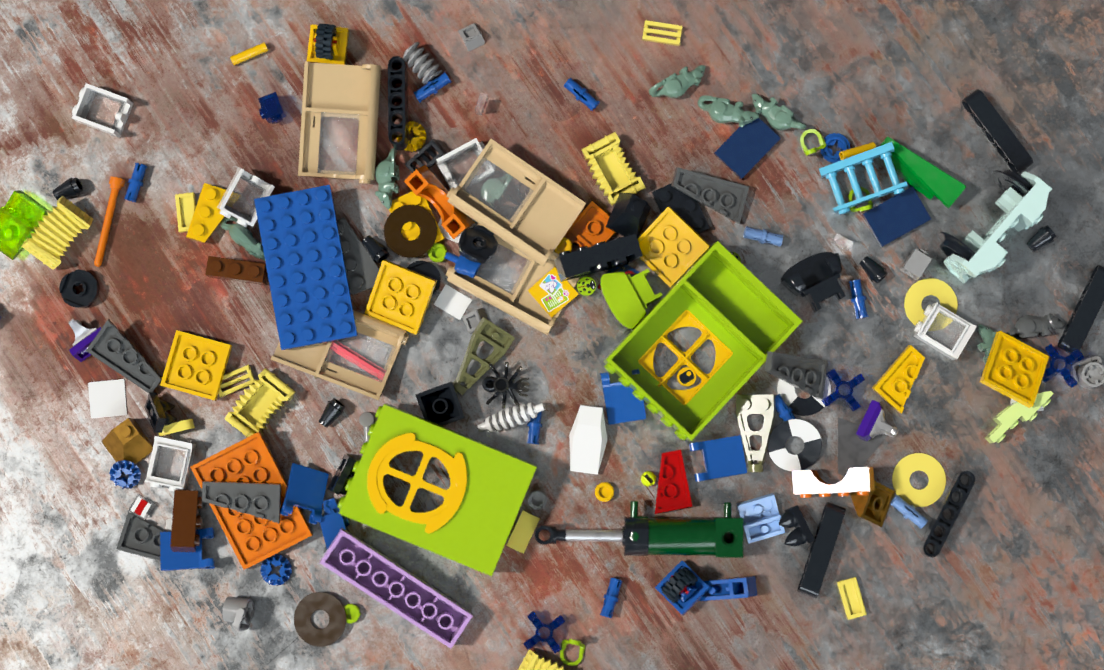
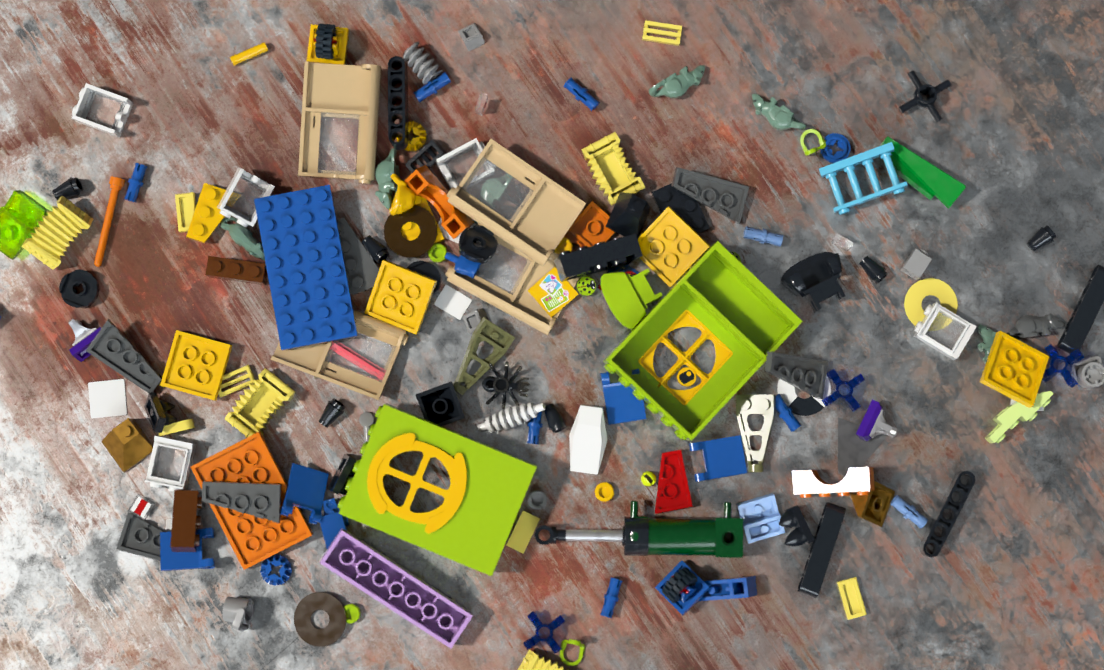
blue gear [109,460,141,489] -> none
clear blue brick [258,92,286,124] -> none
sand green animal [698,96,759,127] -> none
dark blue tile [714,118,781,180] -> none
sticker [768,419,822,471] -> none
yellow piece [839,142,876,160] -> none
lime piece [848,187,873,212] -> none
blue pin [848,279,868,319] -> none
dark blue tile [862,186,931,247] -> none
yellow wing [872,345,925,414] -> none
light yellow sticker [892,453,946,507] -> none
light aqua piece [939,170,1052,283] -> none
black beam [962,89,1033,174] -> none
none -> yellow hat [389,173,416,216]
none -> black cone [544,403,567,433]
none -> black bar [898,70,951,123]

